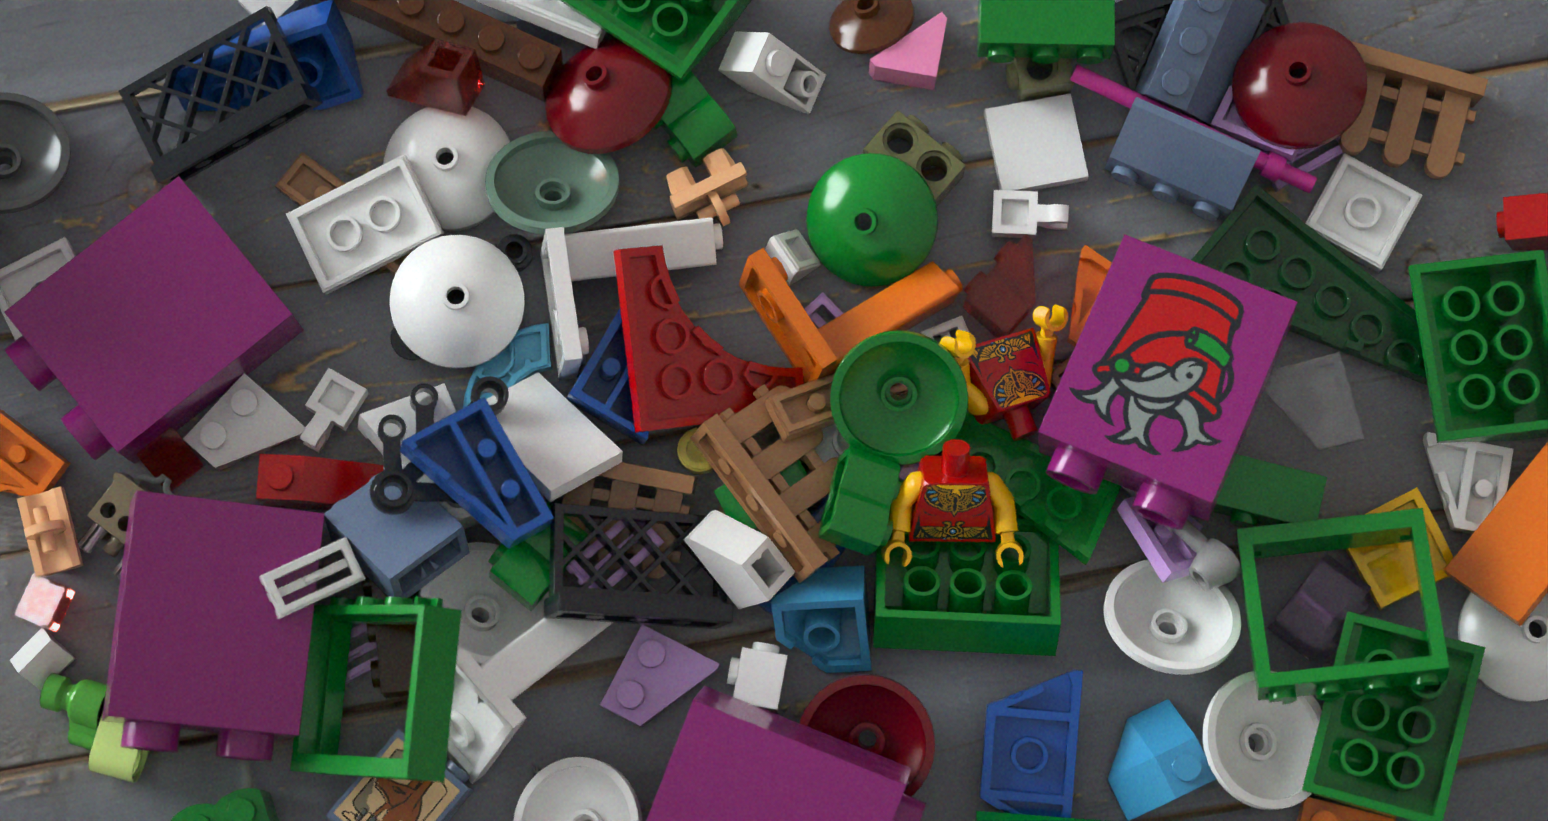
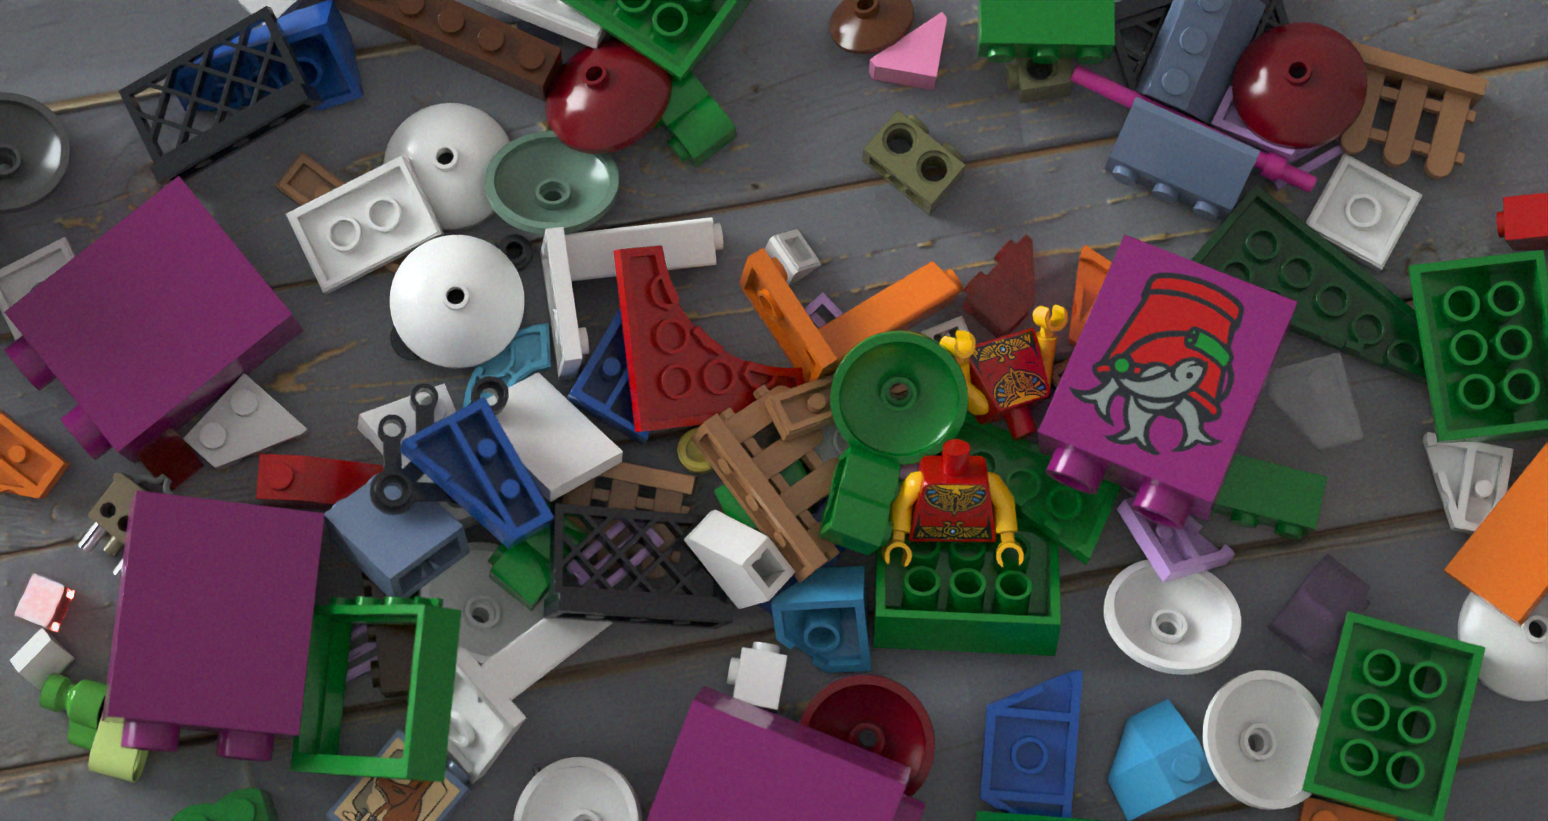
light nougat hips [17,486,84,578] -> none
white tile [259,537,366,619] -> none
white plate [300,368,369,453] -> none
clear red slope [386,39,485,116] -> none
lavender wing [600,624,720,727] -> none
light nougat hips [666,148,748,227] -> none
white slope [718,31,826,114] -> none
green dish [806,153,938,287] -> none
white tile [984,93,1089,191] -> none
white plate [992,190,1069,239] -> none
light grey bar [1166,520,1242,591] -> none
green window [1236,508,1450,705] -> none
yellow plate [1345,487,1454,611] -> none

